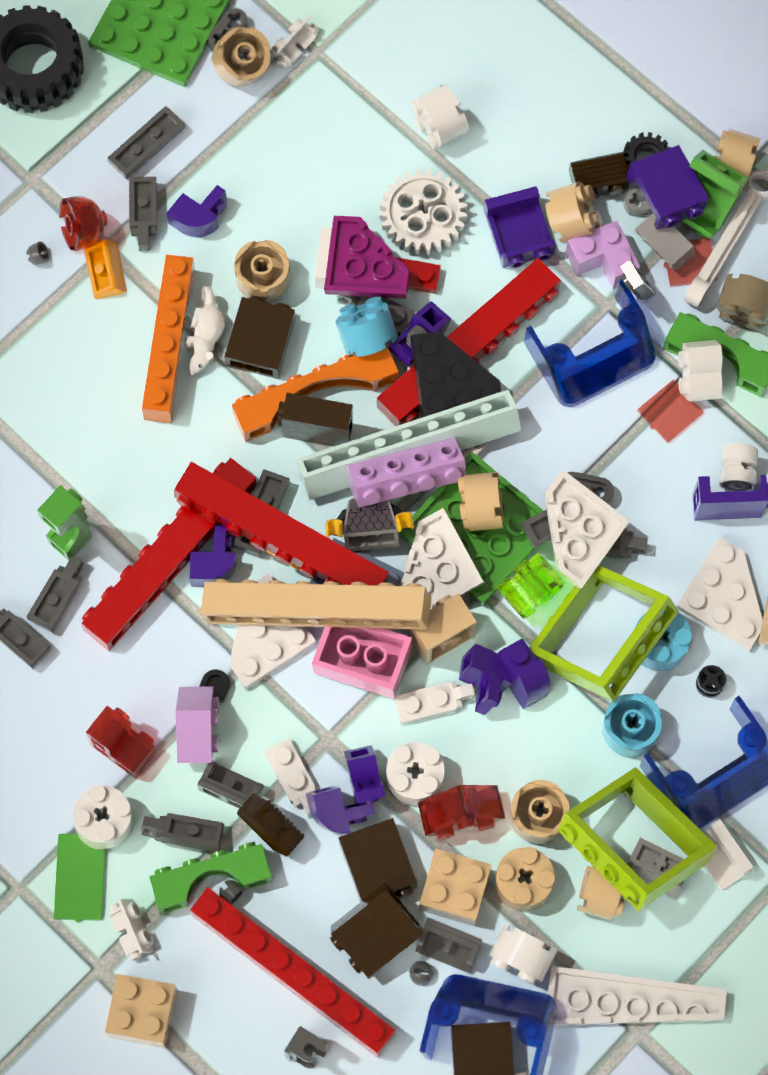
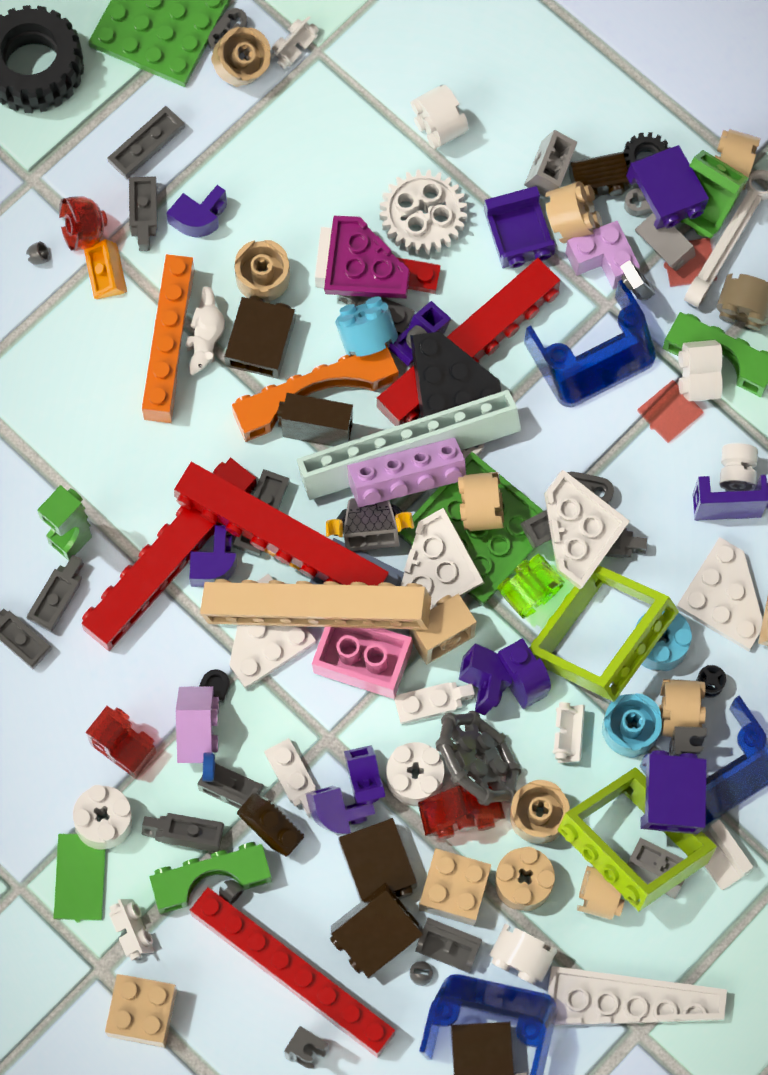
none -> blue tile [202,752,215,782]
none -> dark grey plate [435,711,522,806]
none -> light grey brick [524,129,578,198]
none -> white hinge [552,702,585,764]
none -> dark purple panel [640,750,707,834]
none -> tan brick [659,679,706,737]
none -> dark grey hinge [669,726,707,756]

